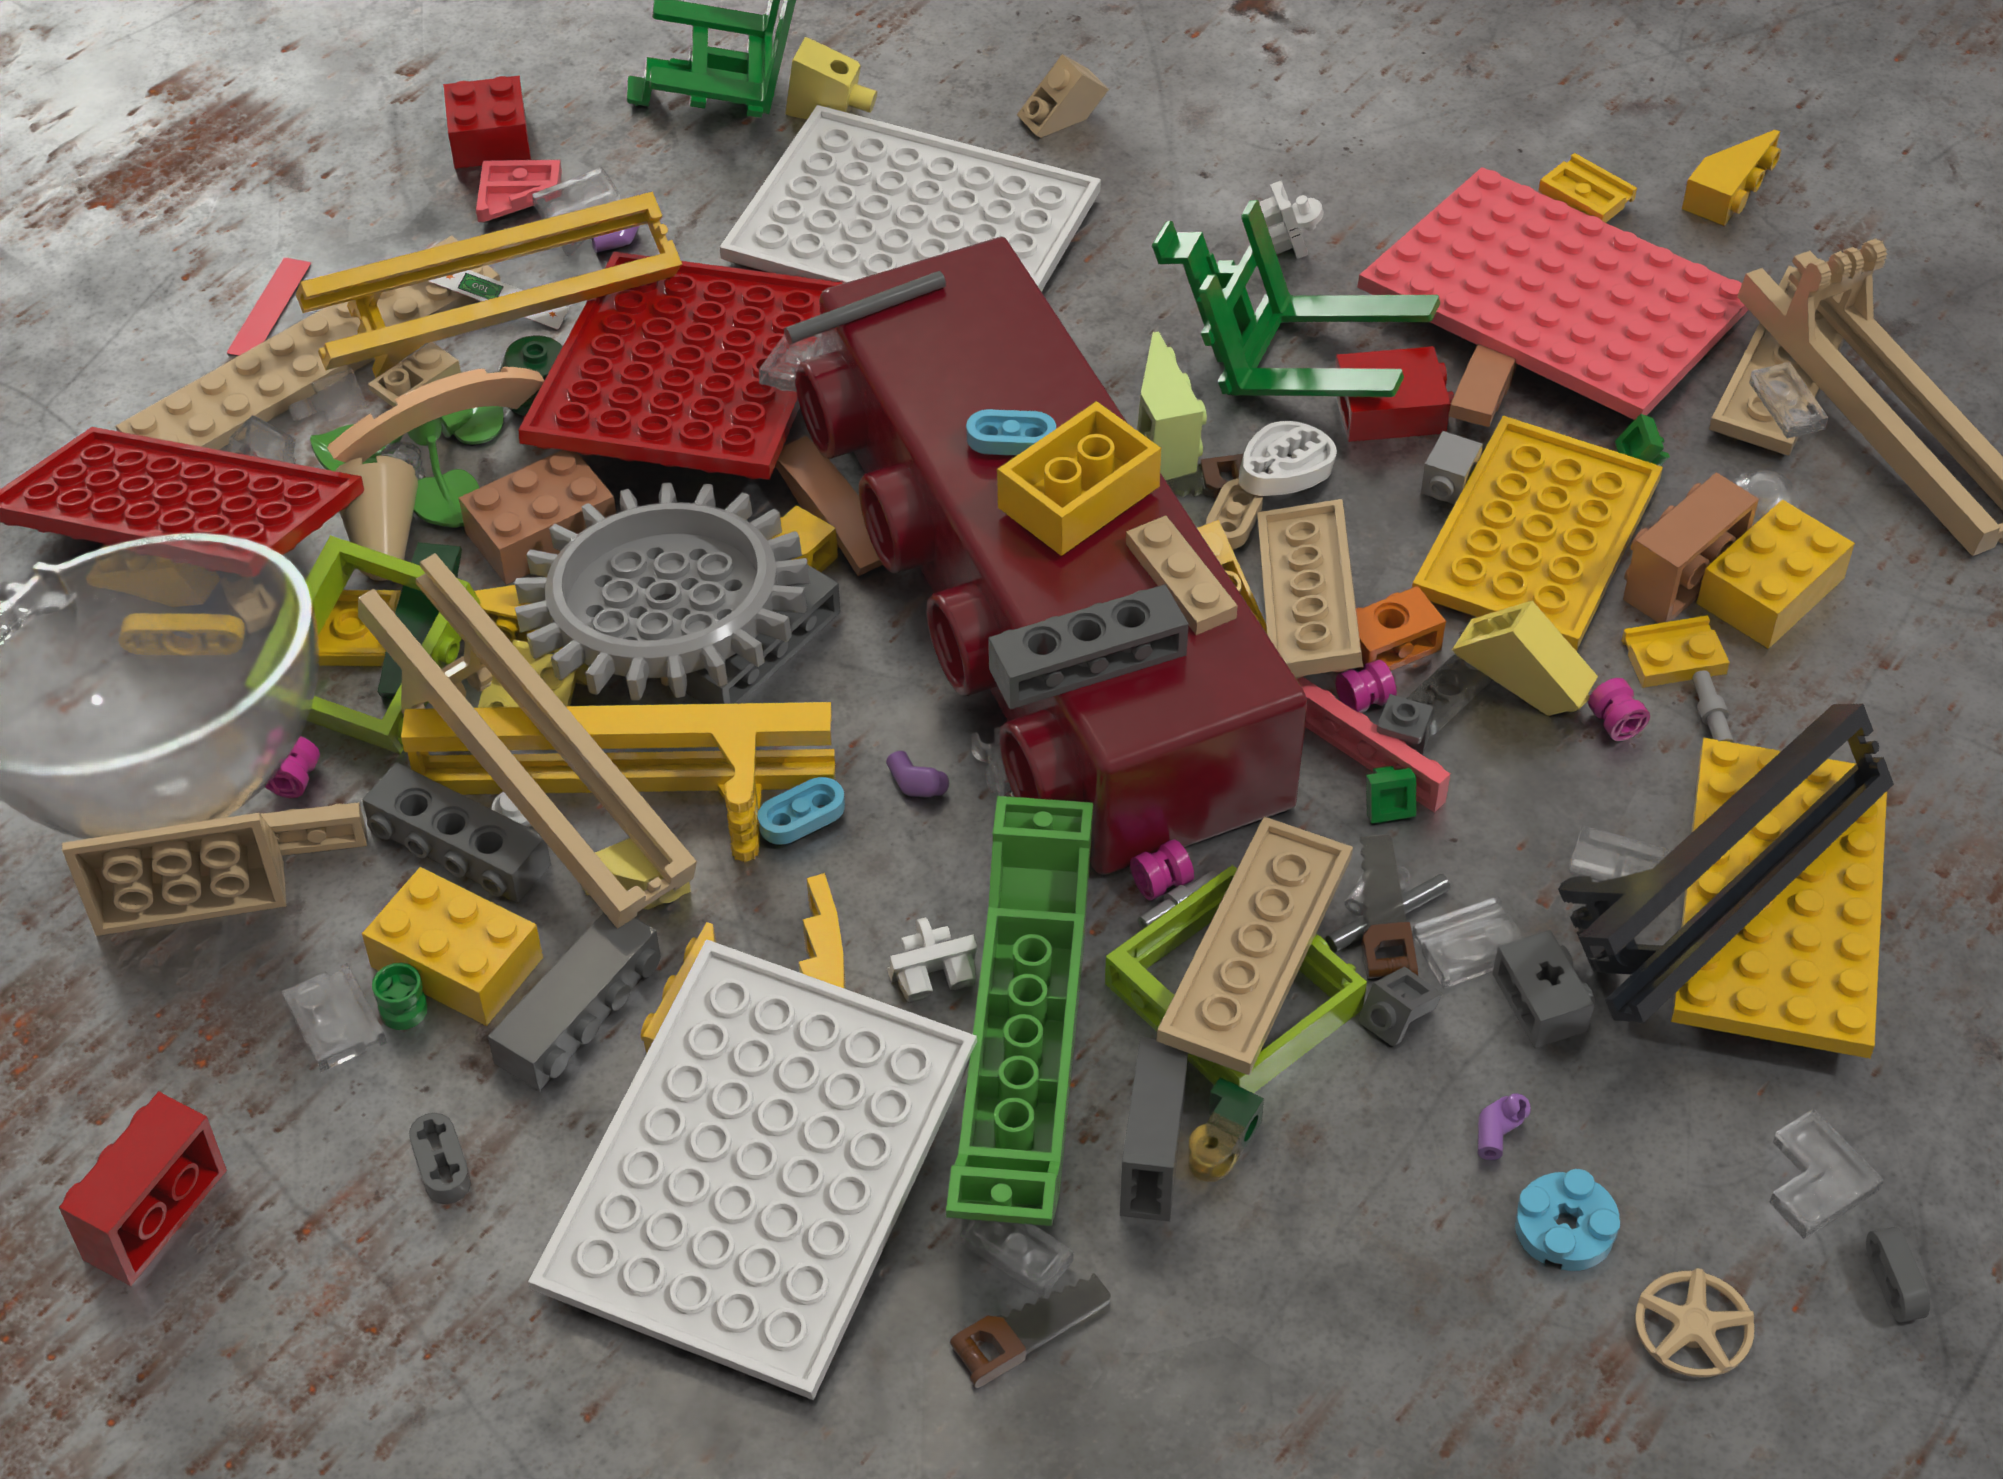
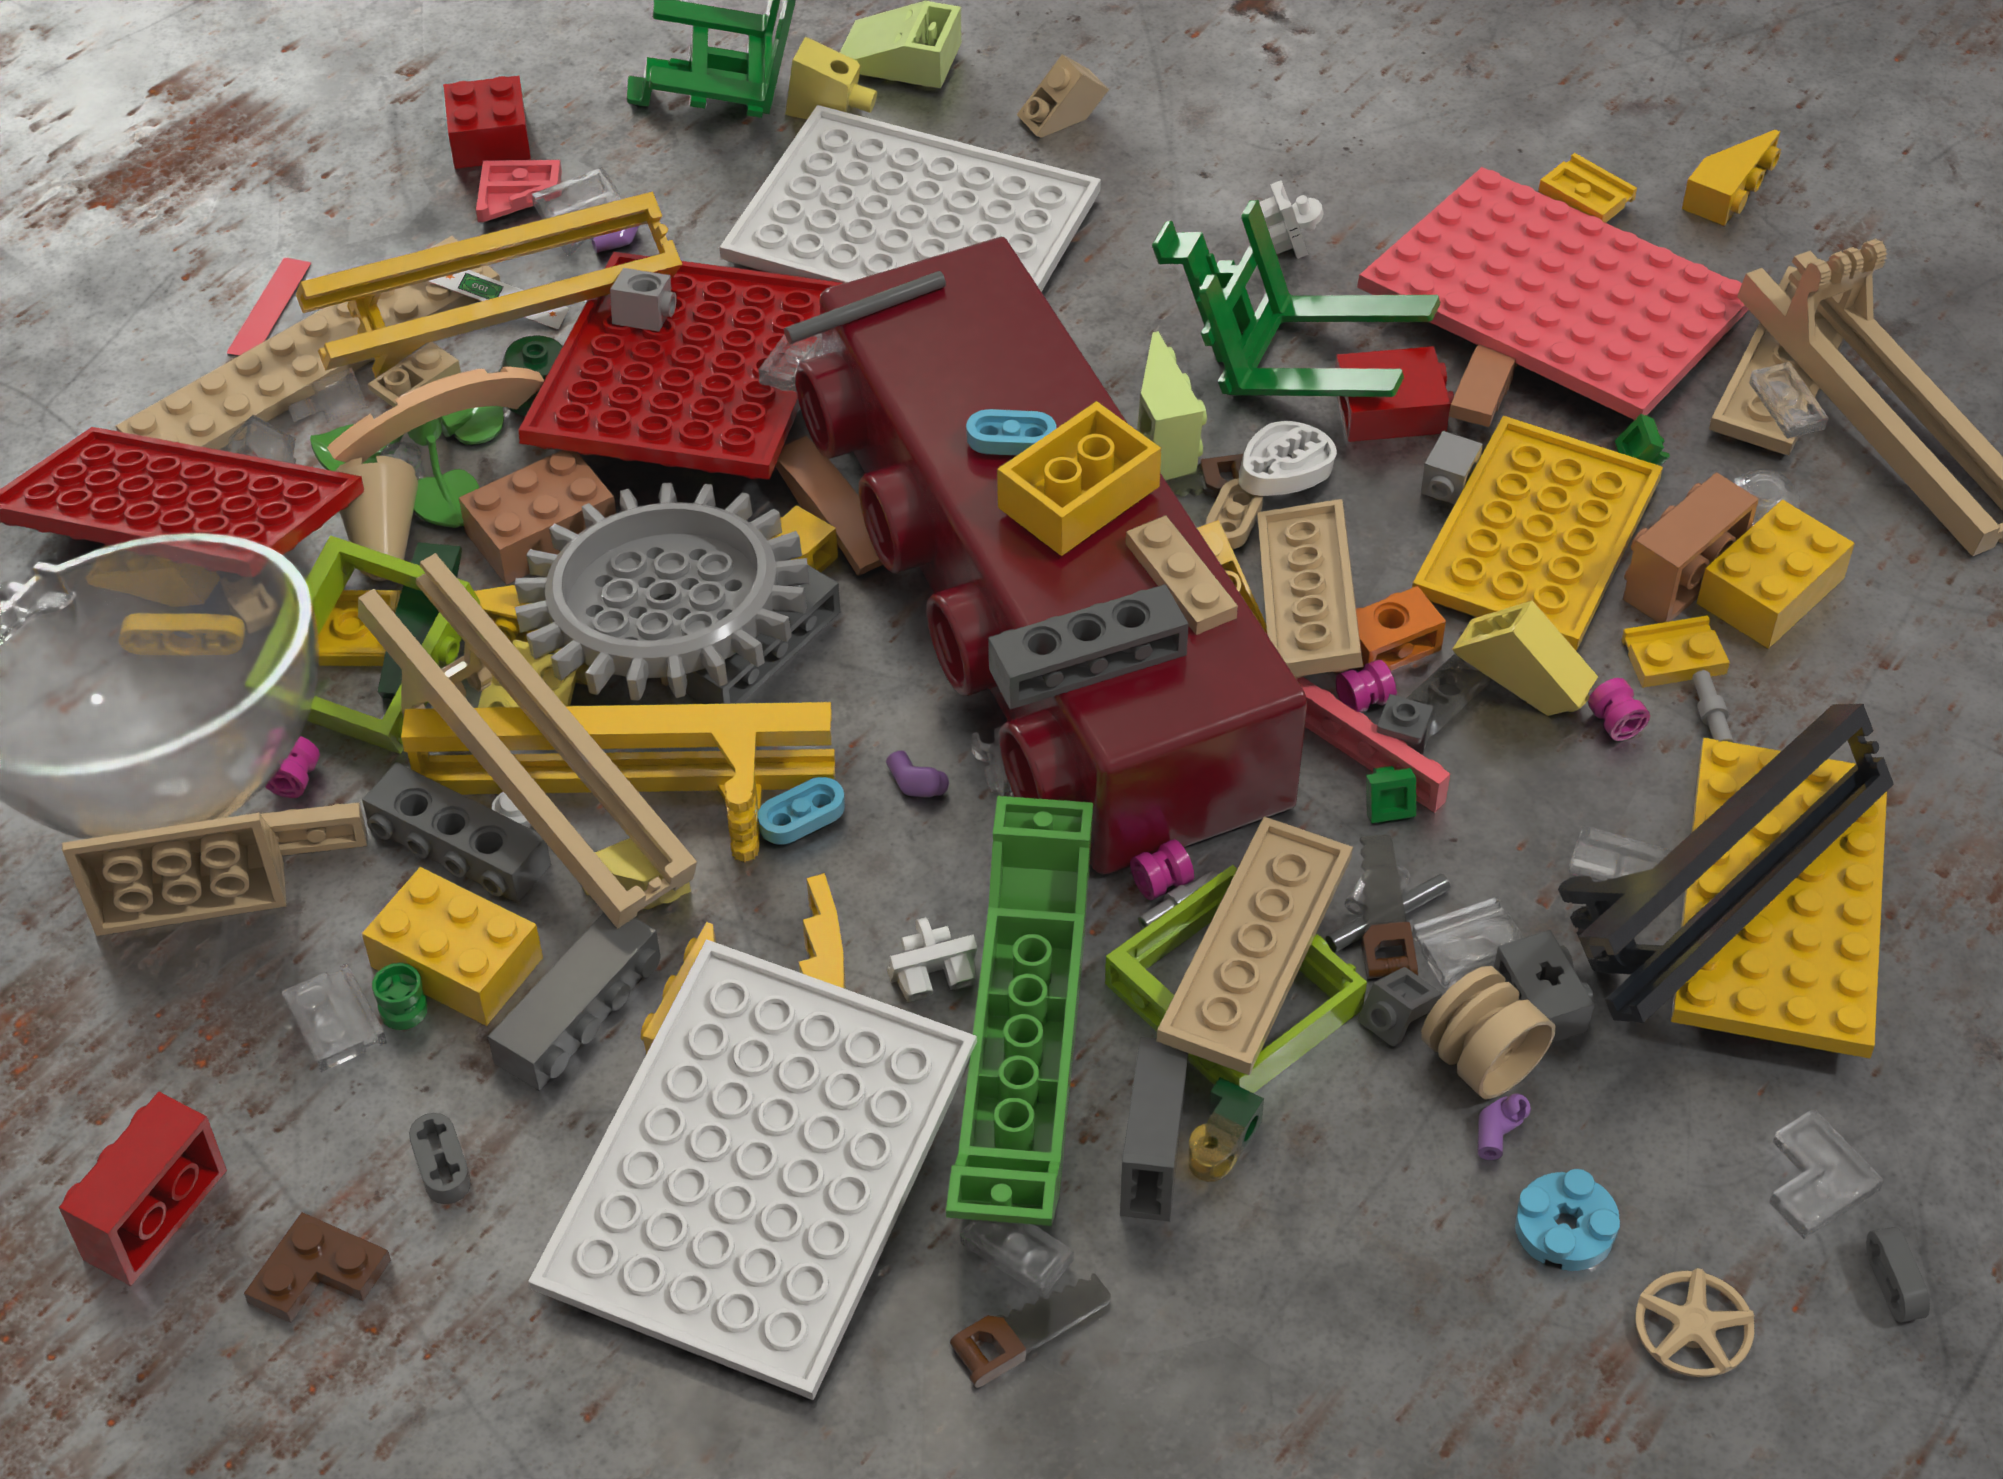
none -> reddish brown plate [244,1212,391,1323]
none -> light grey brick [610,268,676,332]
none -> yellowish green slope [840,1,962,88]
none -> tan wheel [1421,966,1555,1099]

